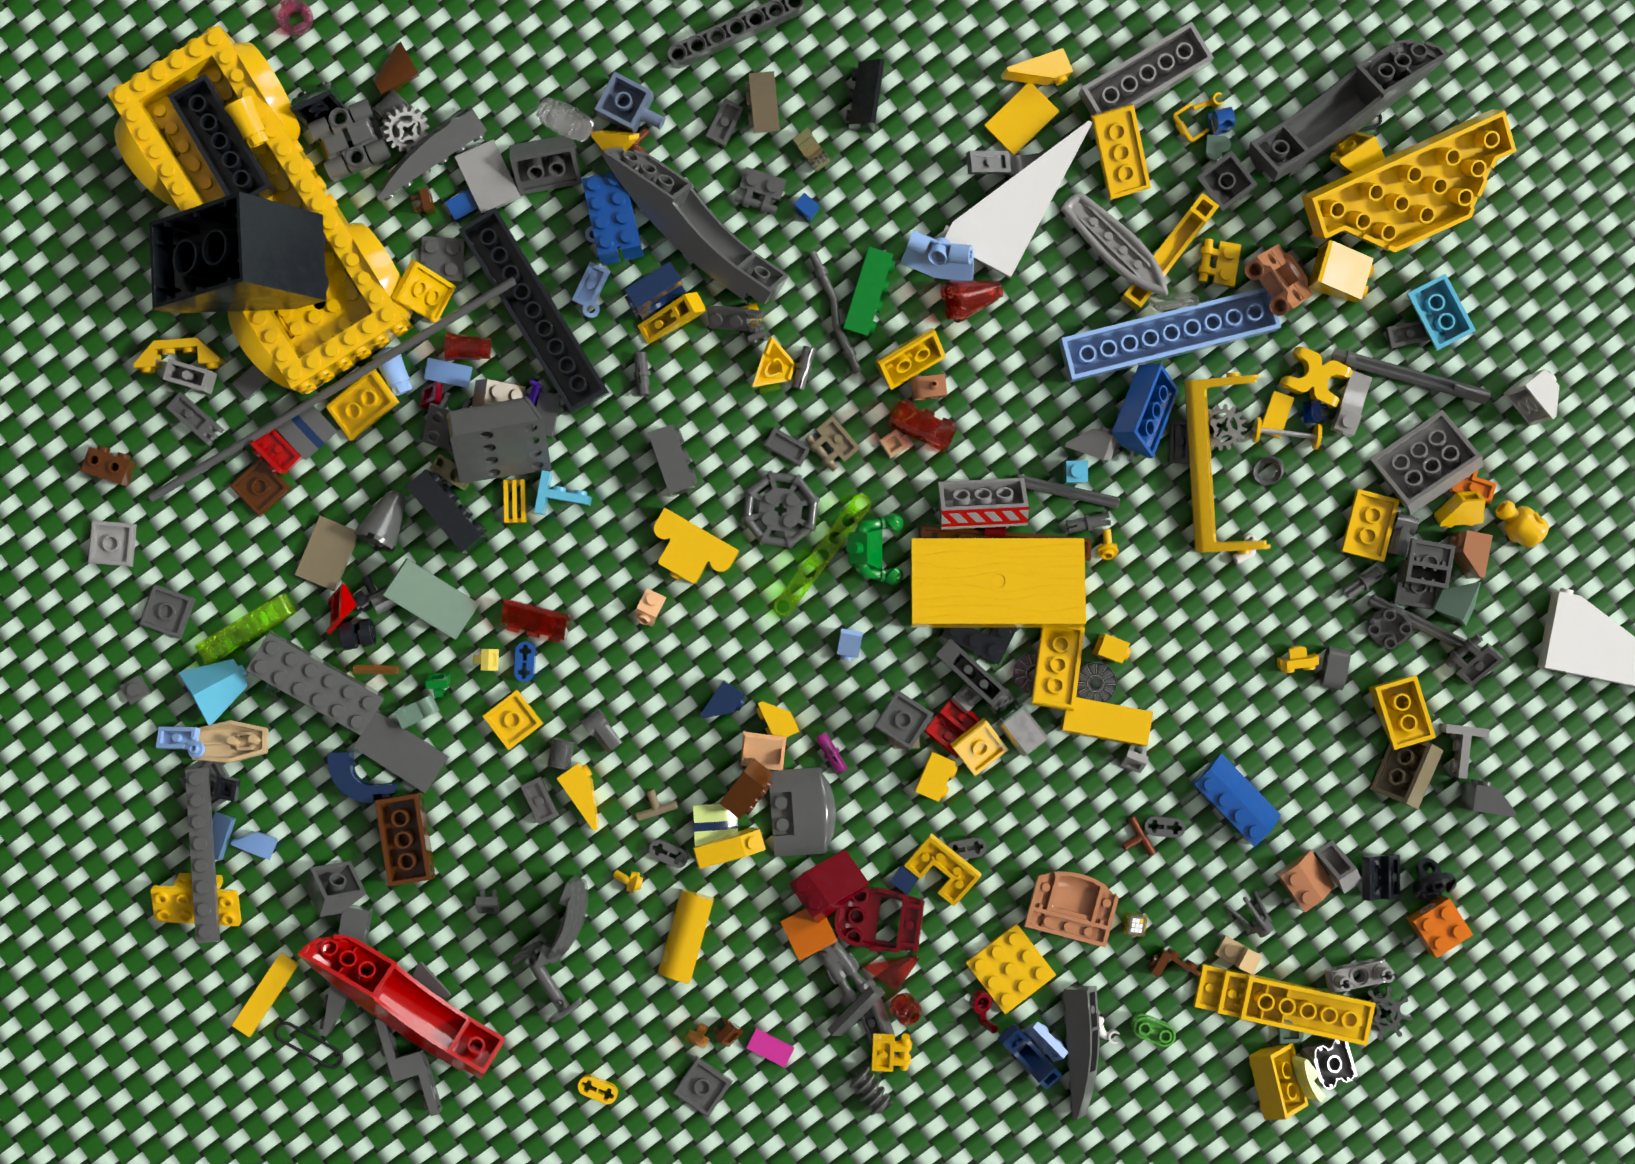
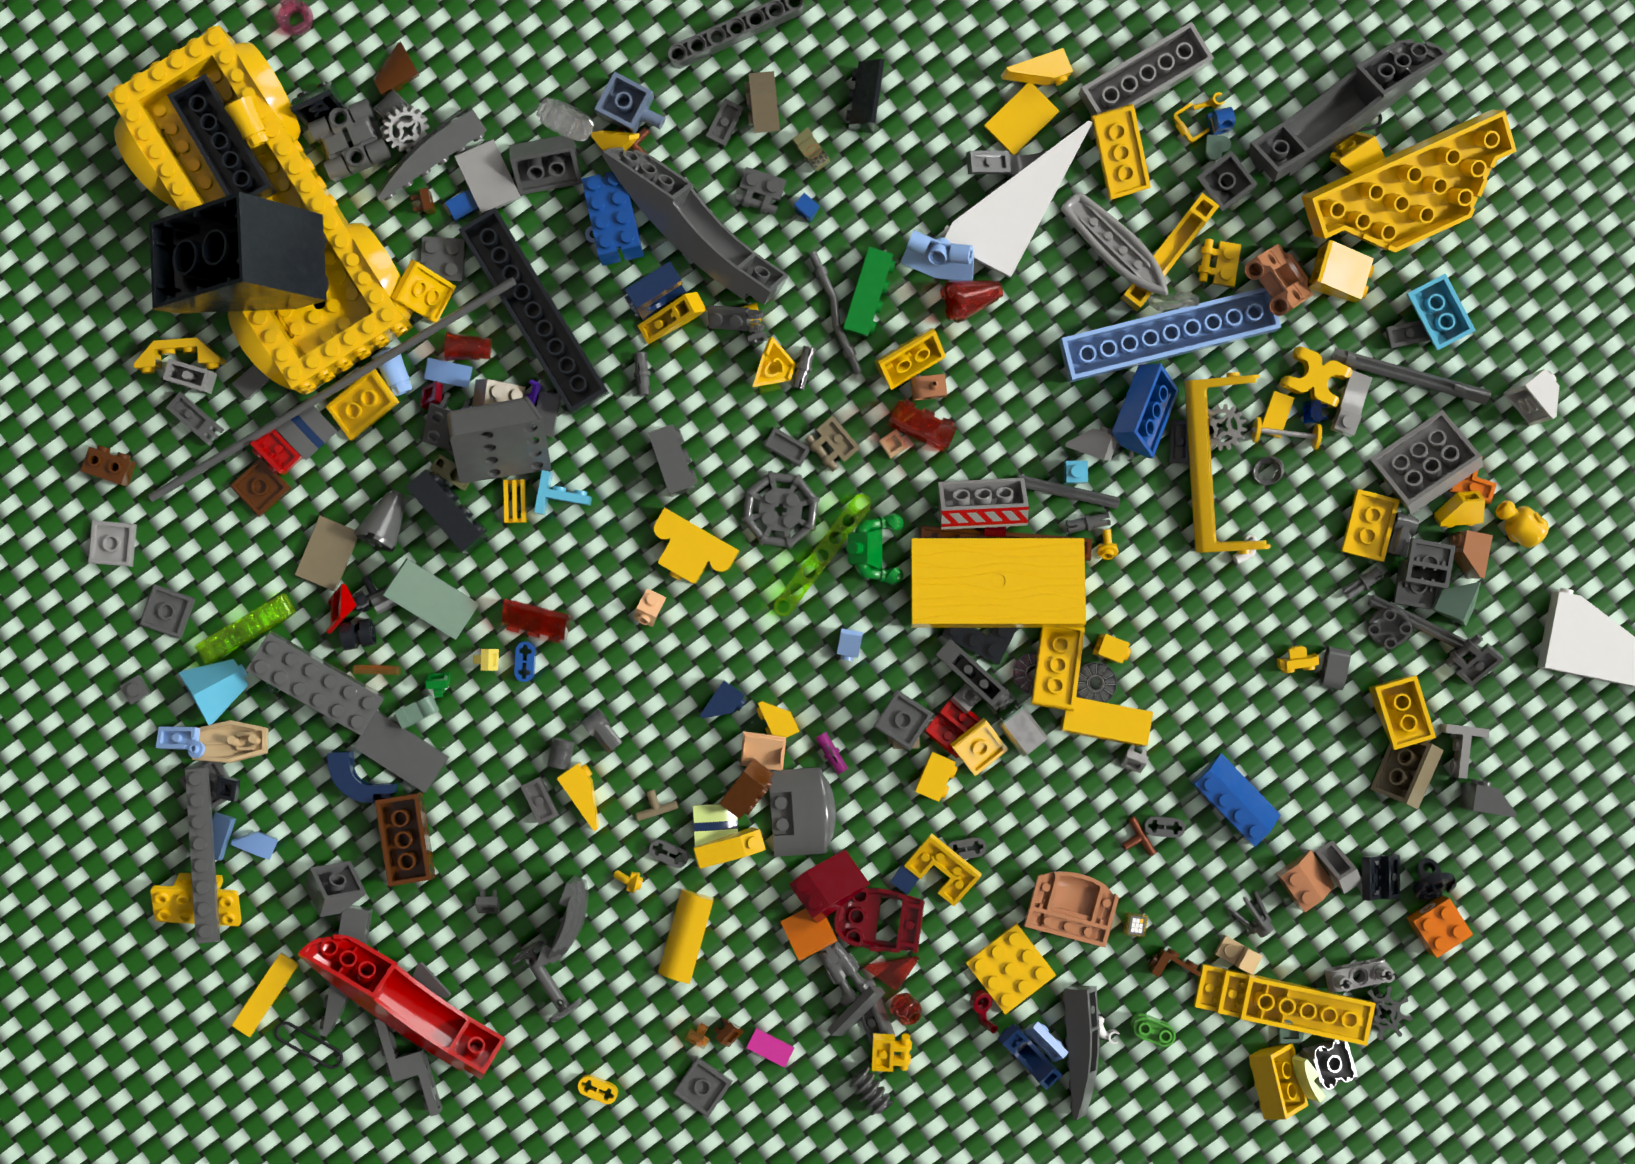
yellow plate [483,690,544,750] -> none
light blue hinge [572,261,610,318] -> none

